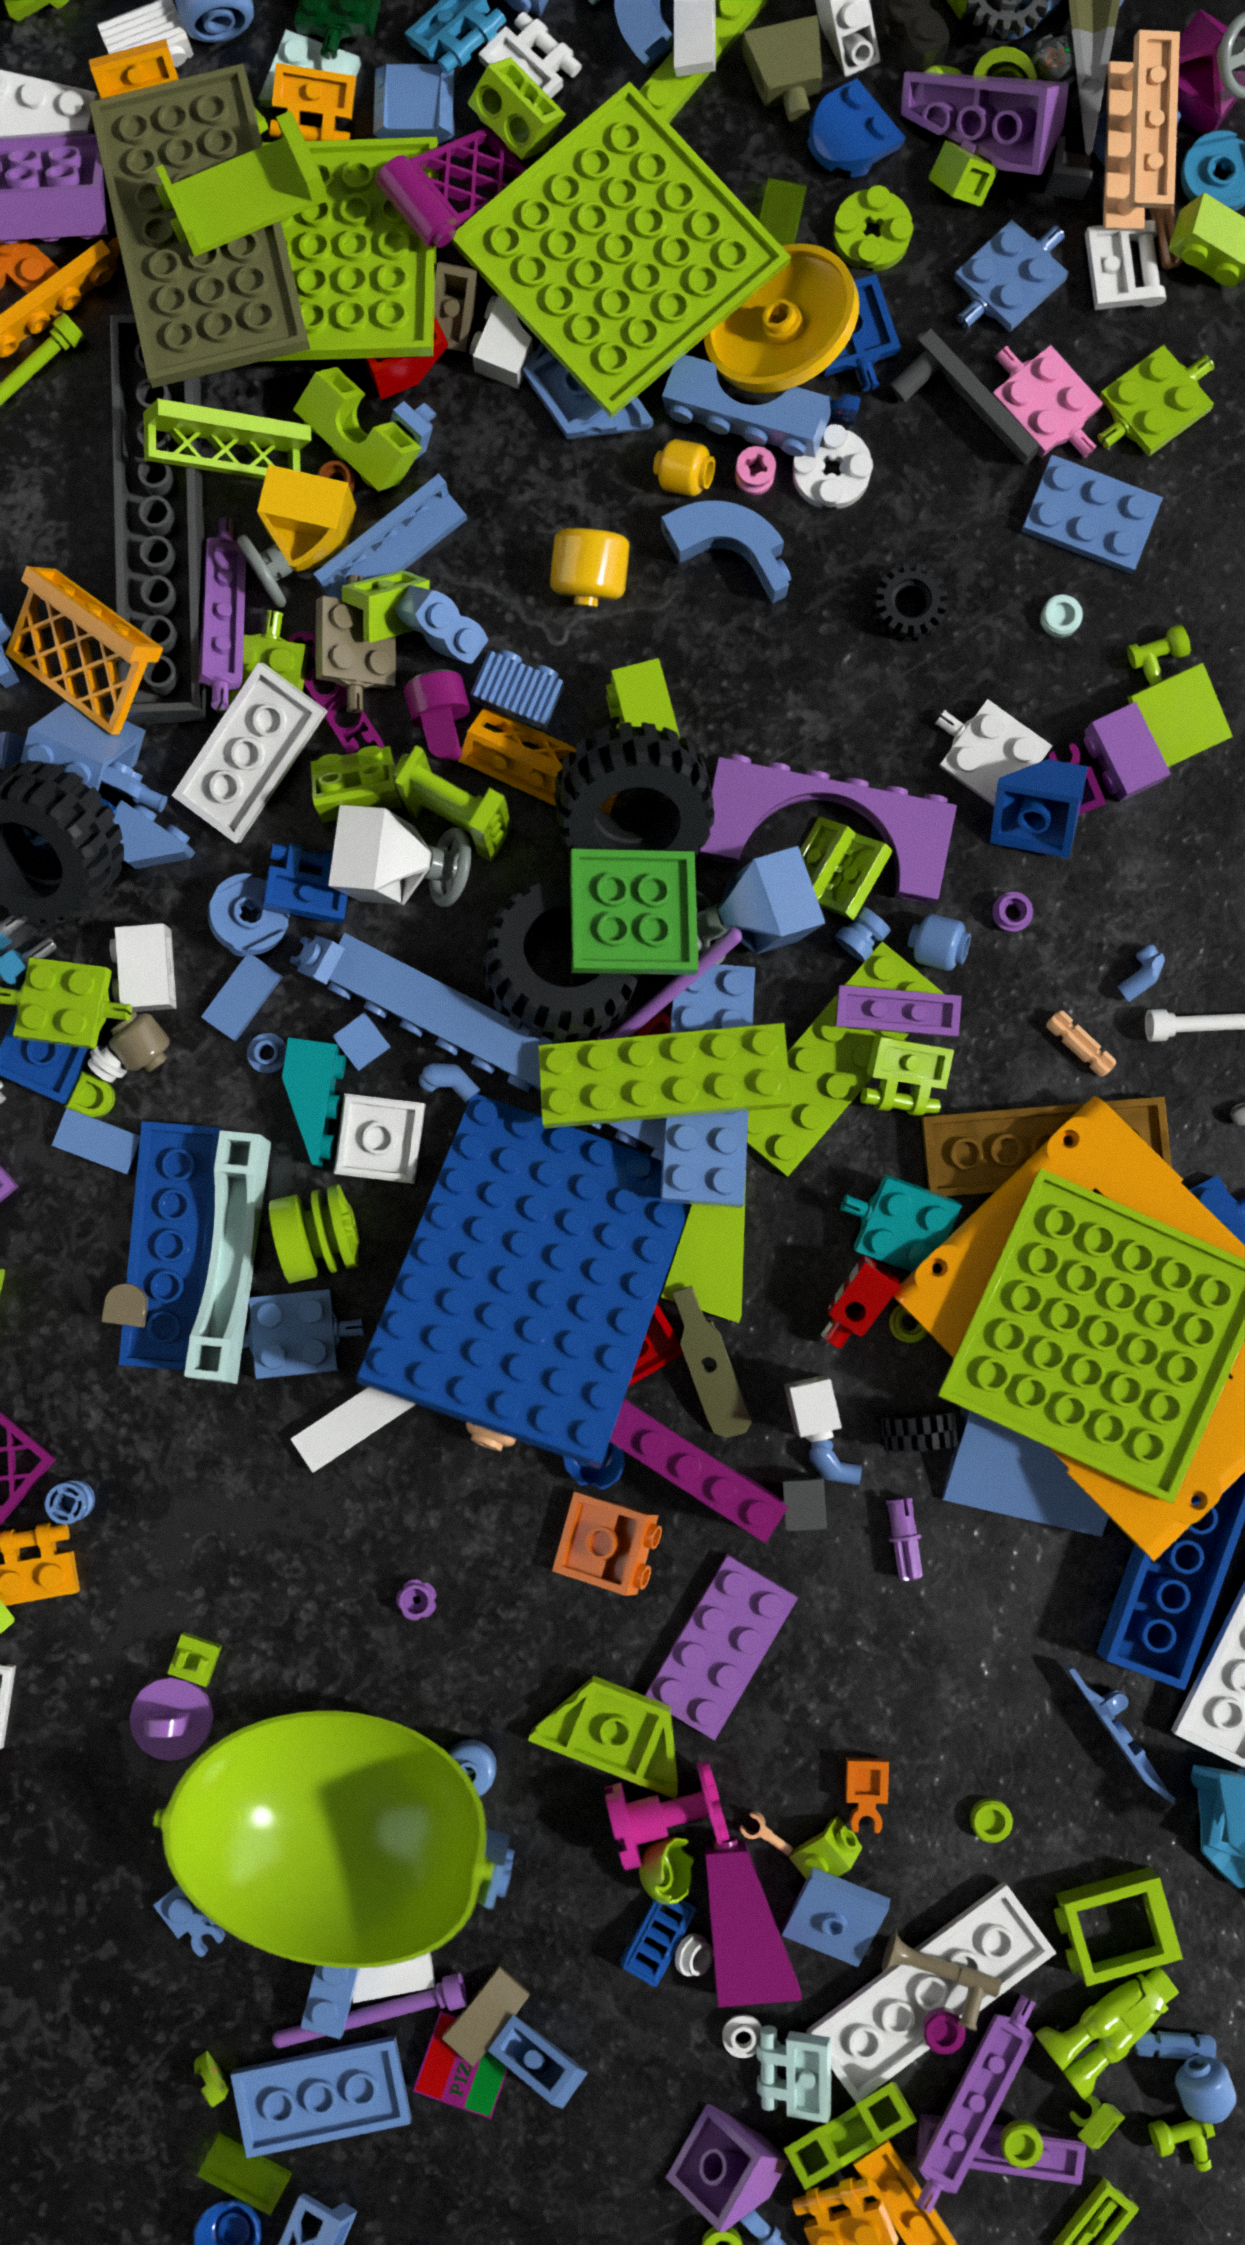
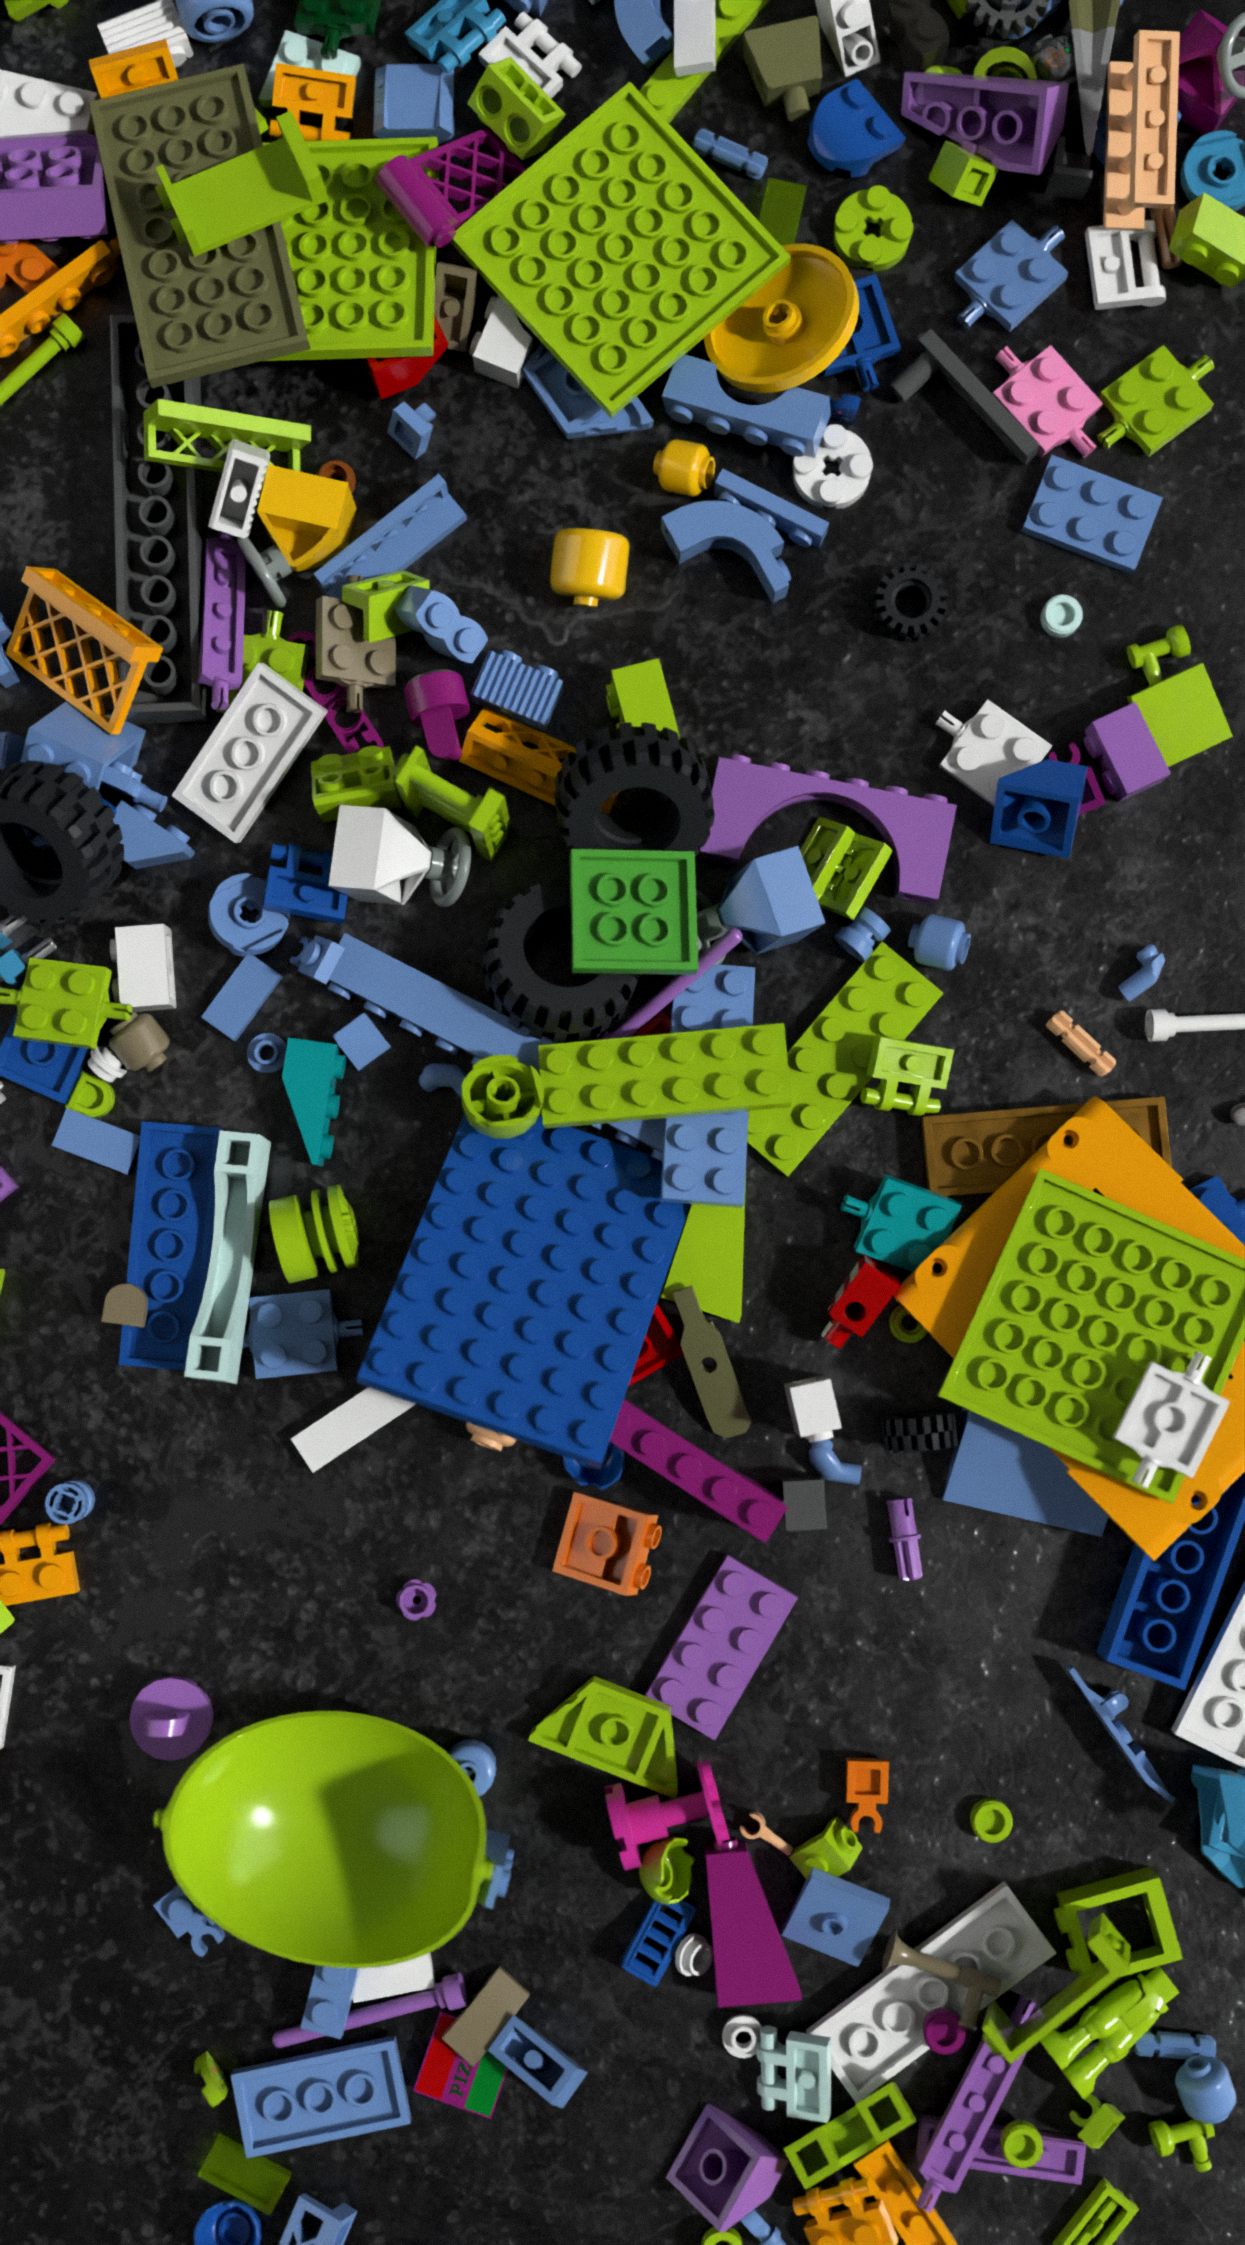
lime tile [167,1632,222,1687] -> none
lime arch [293,367,422,491] -> none
white plate [334,1093,426,1184] -> none
bright pink wheel [735,446,776,496] -> none
medium lavender plate [835,985,962,1038] -> none
medium lavender plate [992,892,1033,932] -> none
none -> white brick [208,439,271,538]
none -> lime cylinder [461,1055,544,1139]
none -> medium blue axle [692,129,768,180]
none -> medium blue plate [713,468,829,549]
none -> lime panel [982,1912,1131,2064]
none -> white plate [1112,1351,1230,1489]

